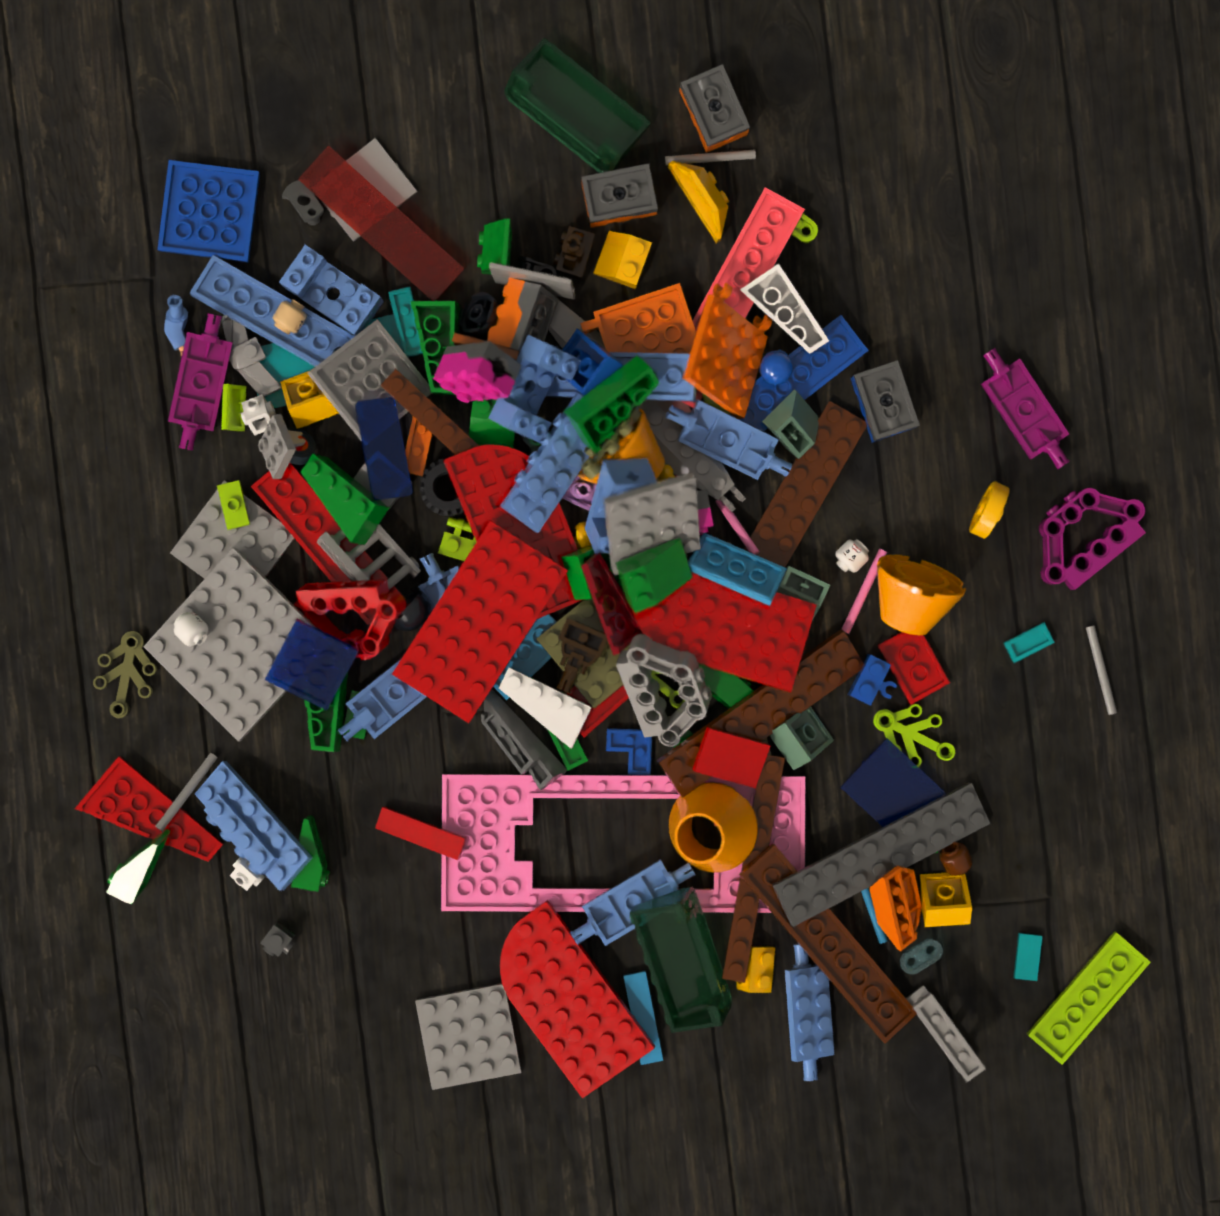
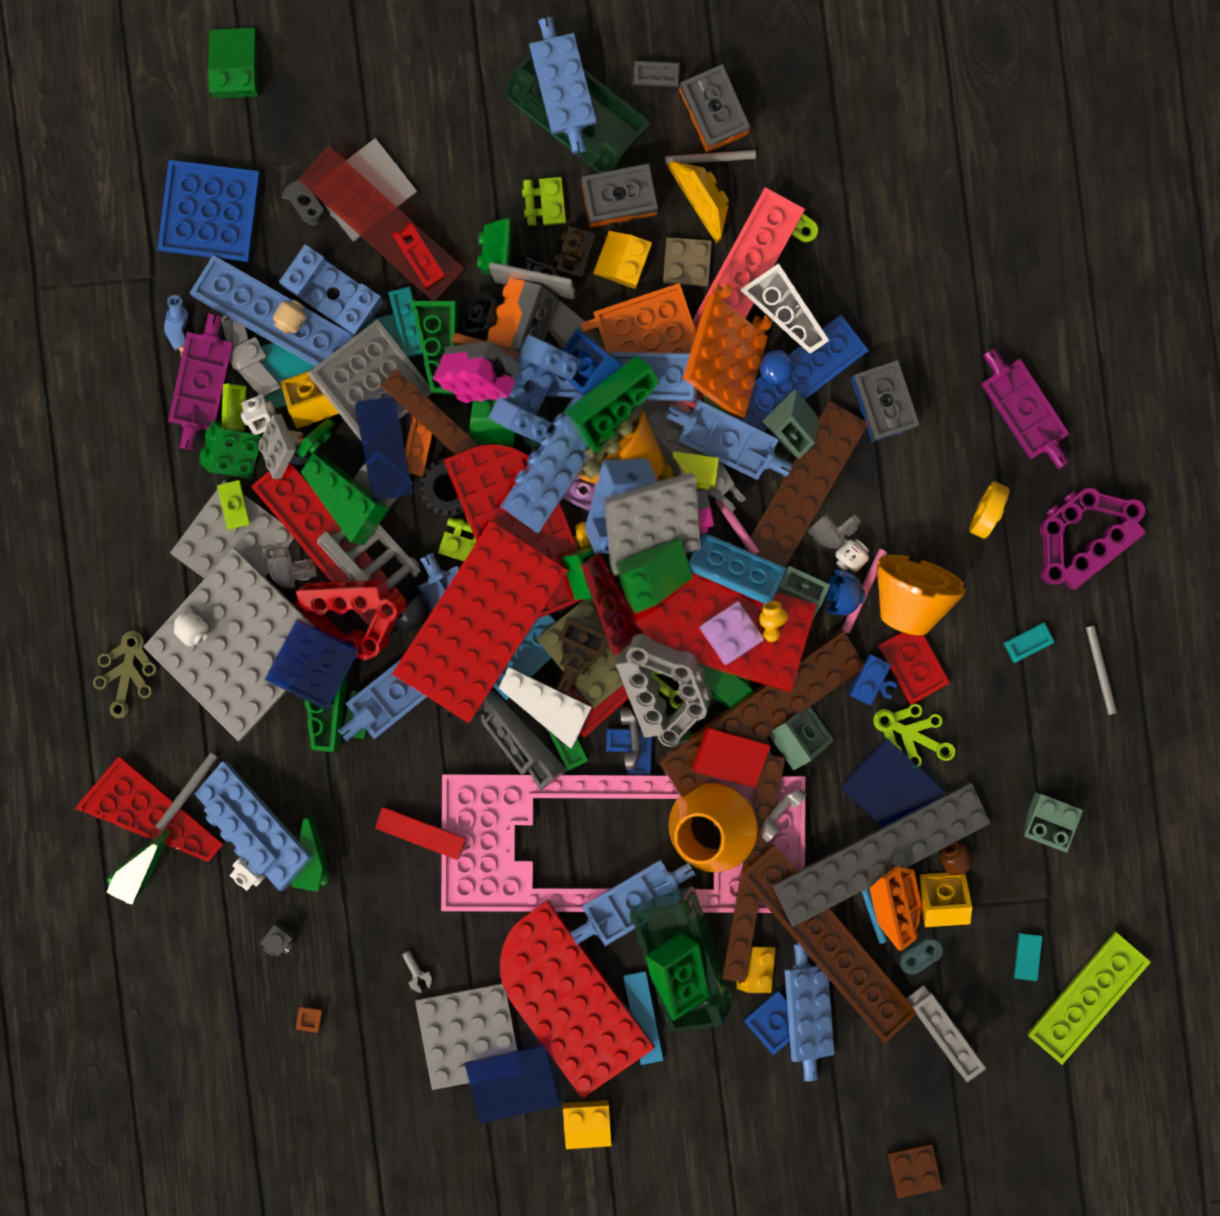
none -> green bracket [200,421,261,478]
none -> green slope [208,28,259,98]
none -> clear brick [265,546,316,588]
none -> green plate [296,418,335,458]
none -> dark orange plate [296,1006,323,1033]
none -> red plate [392,222,445,288]
none -> light grey bar [402,951,432,993]
none -> clear blue piece [465,1044,560,1124]
none -> lime plate [522,177,566,227]
none -> medium blue plate [529,17,596,154]
none -> yellow slope [563,1100,611,1149]
none -> flat silver bar [620,706,641,770]
none -> dark grey plate [633,61,680,87]
none -> green slope [646,933,709,1021]
none -> dark tan plate [663,237,711,287]
none -> neon yellow slope [673,451,719,491]
none -> lavender plate [699,602,764,666]
none -> blue tile [743,990,790,1055]
none -> yellow animal [759,601,788,642]
none -> light grey bar [761,790,807,842]
none -> clear brick [807,514,860,549]
none -> blue cylinder [825,570,865,615]
none -> reddish brown plate [887,1143,942,1199]
none -> sand green slope [1024,792,1083,853]

